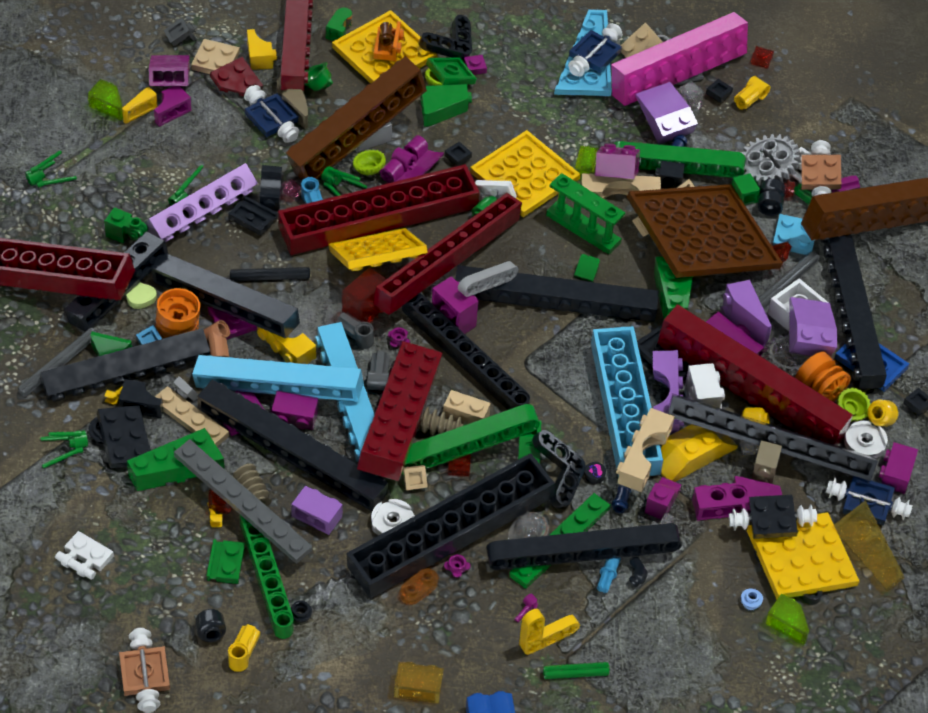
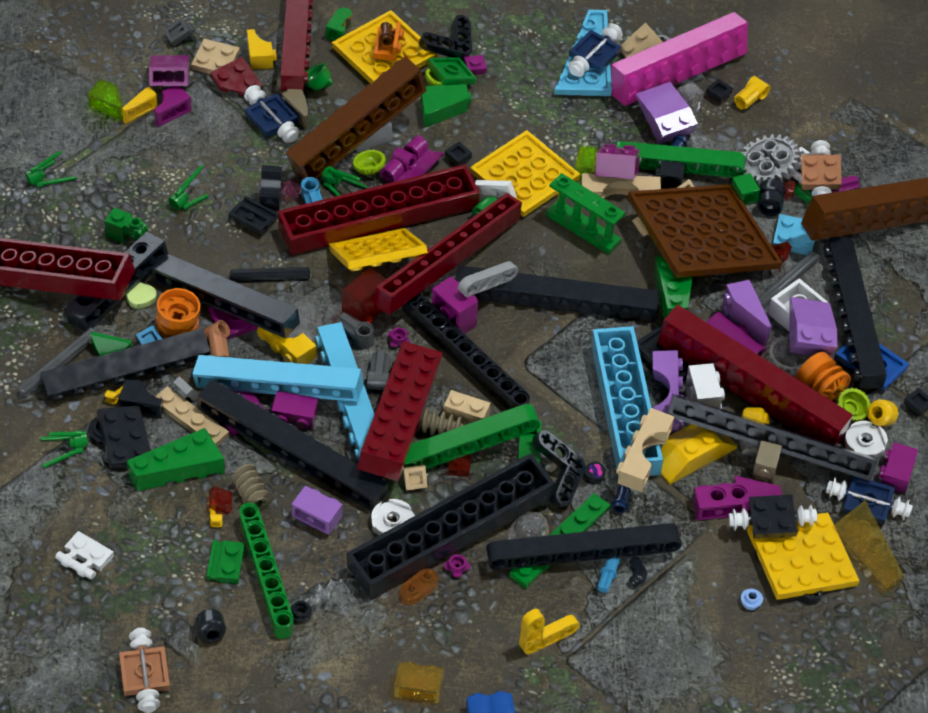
lavender brick [144,163,258,242] -> none
dark grey plate [174,439,312,564] -> none
yellow piece [228,624,260,672] -> none
magenta hand [514,593,538,623] -> none
green axle [543,662,610,679] -> none
green slope [574,254,600,282] -> none
magenta arch [645,477,682,521] -> none
clear red plate [750,46,774,69] -> none
clear neon green slope [765,594,809,646] -> none

